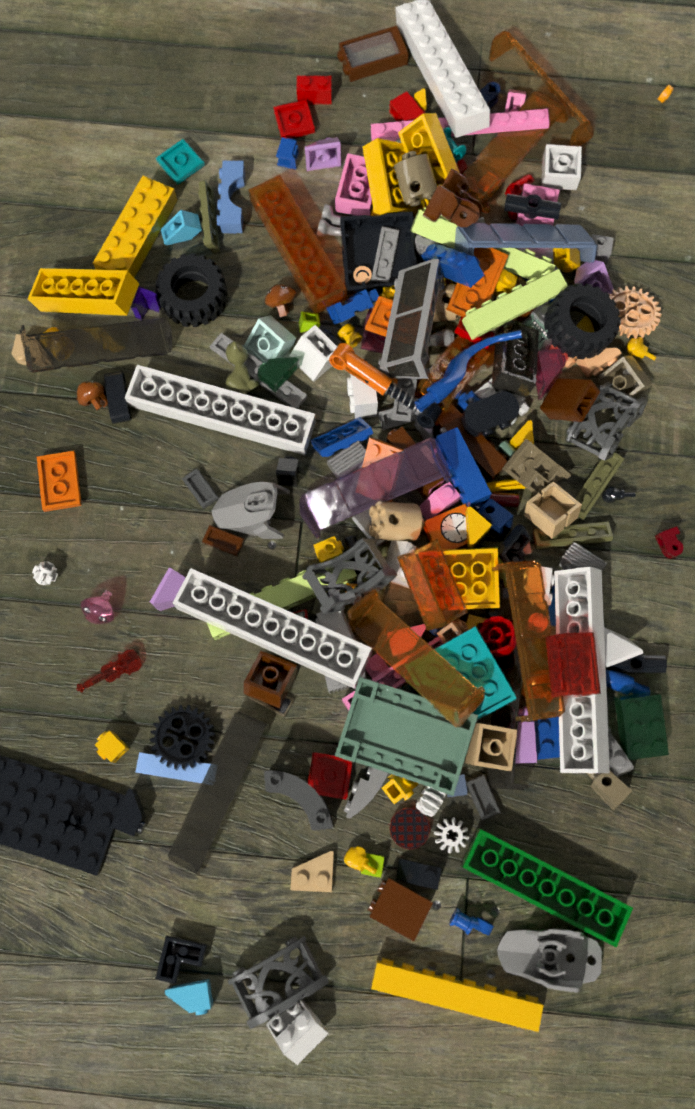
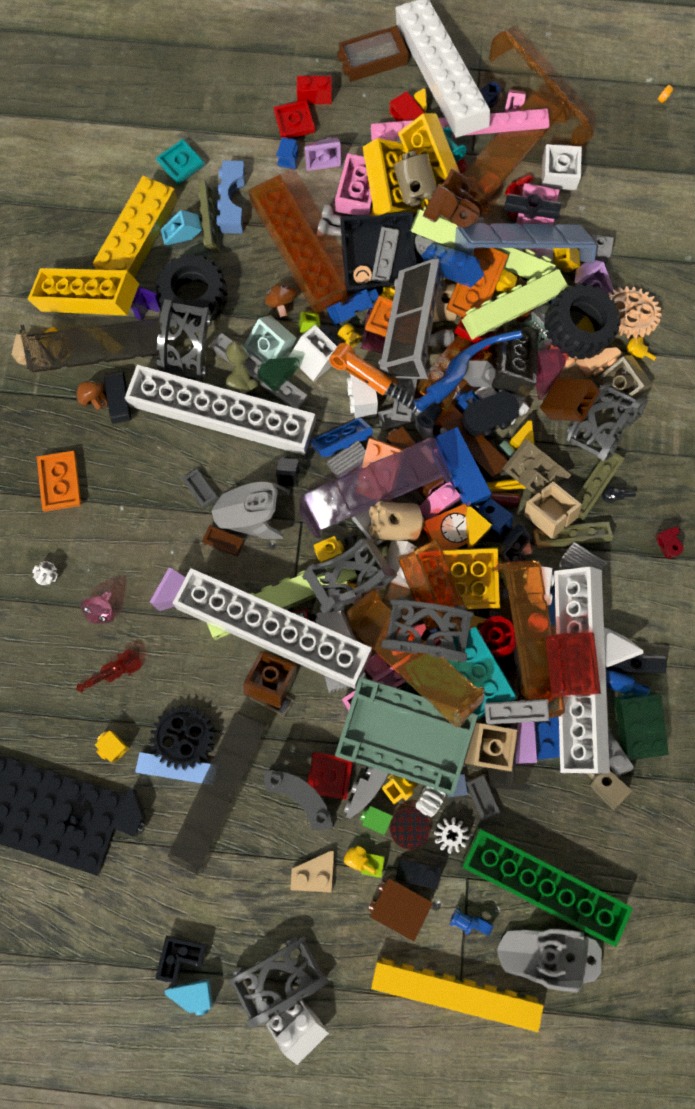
none -> dark grey fence [157,299,212,382]
none -> bright green brick [360,806,393,835]
none -> dark grey fence [381,597,474,662]
none -> light grey brick [463,361,496,387]
none -> light grey tile [485,699,549,724]

